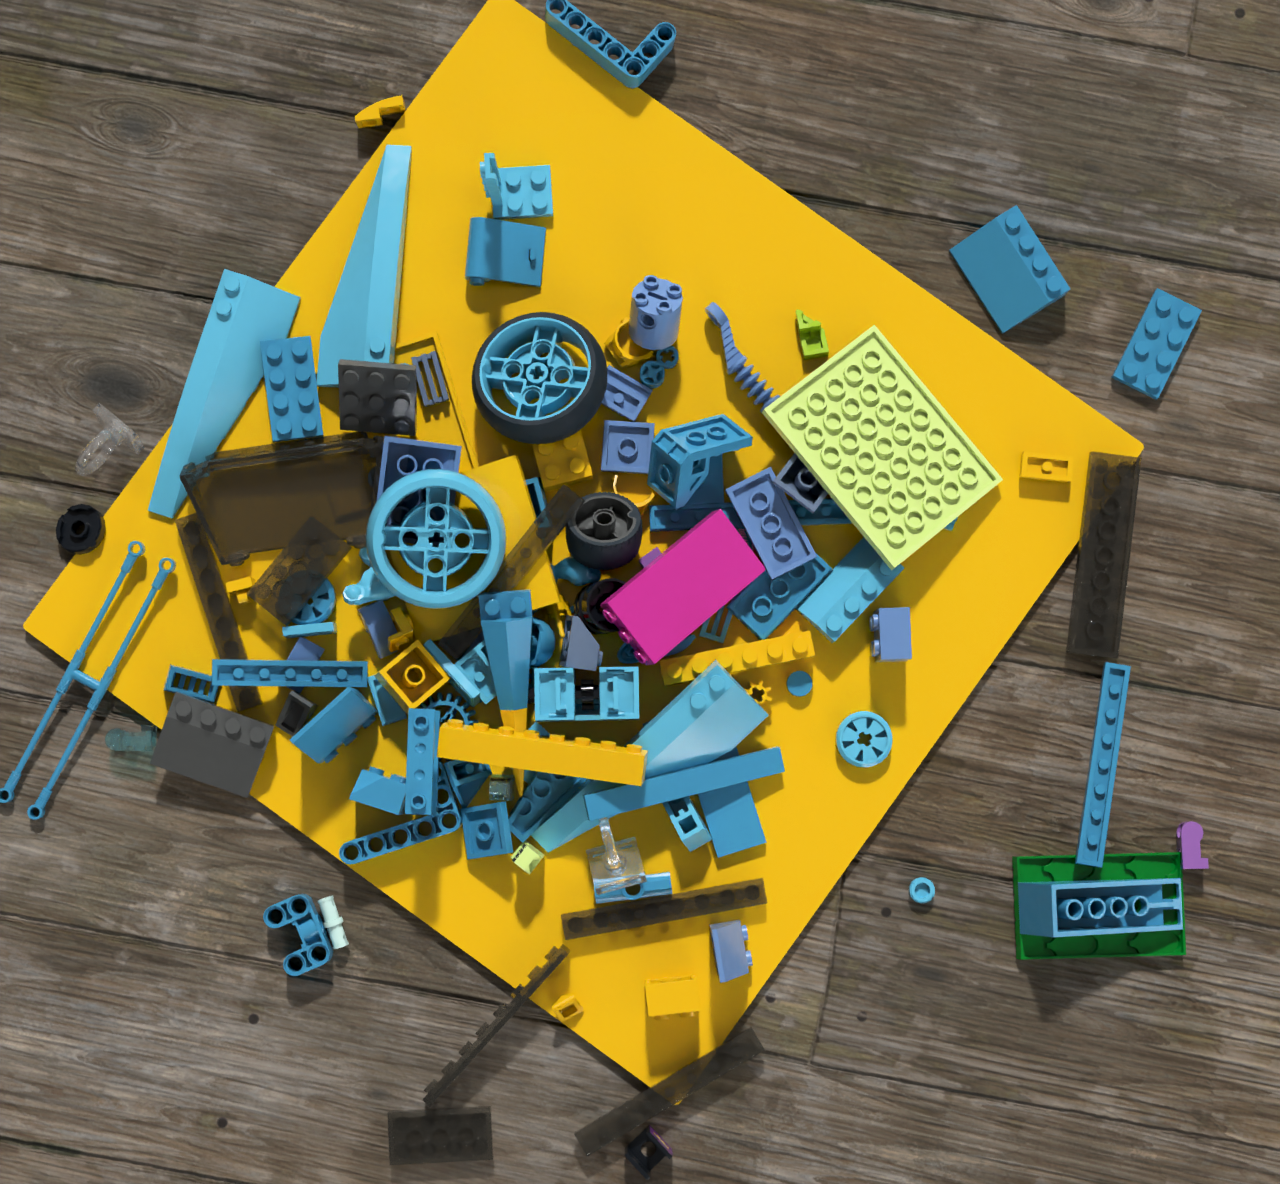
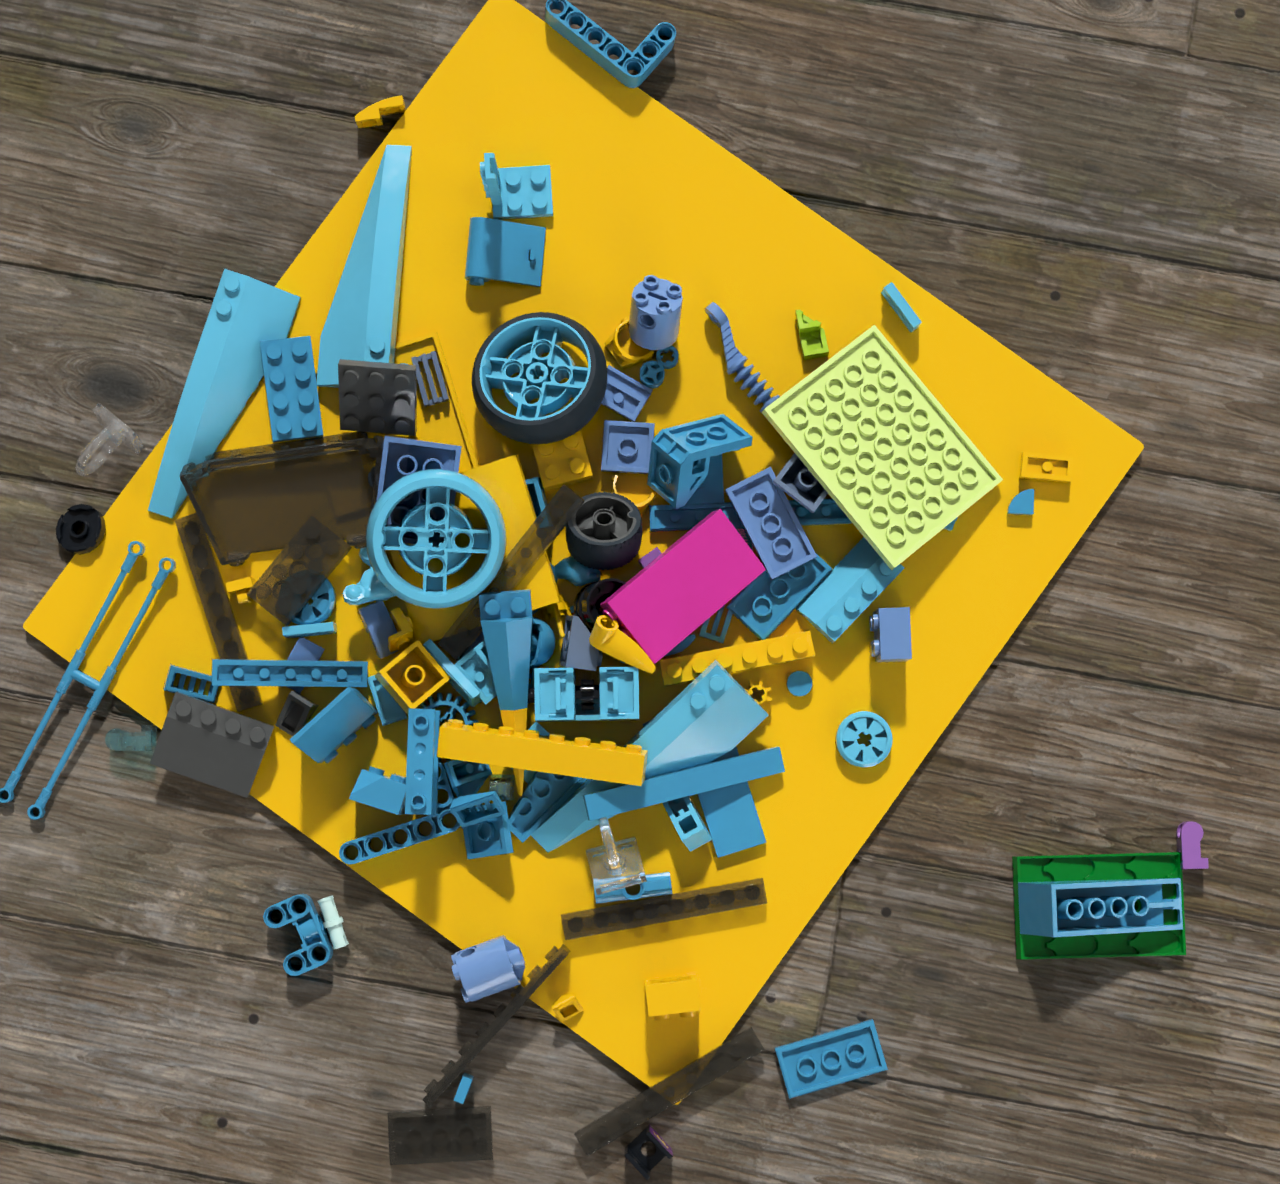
yellowish green leg [511,840,545,875] -> none
medium blue slope [709,920,753,983] -> none
medium azure tile [909,877,935,903] -> none
dark azure slope [949,205,1070,334] -> none
clear smoke plate [1066,451,1141,659] -> none
dark azure plate [1075,662,1131,868] -> none
dark azure plate [1111,288,1202,400] -> none
none -> dark azure slope [450,791,507,828]
none -> medium blue cylinder [451,935,525,1003]
none -> dark azure tile [453,1073,474,1104]
none -> yellow piece [589,615,656,674]
none -> dark azure tile [775,1019,888,1099]
none -> medium azure tile [881,282,922,333]
none -> dark azure tile [1007,489,1034,515]

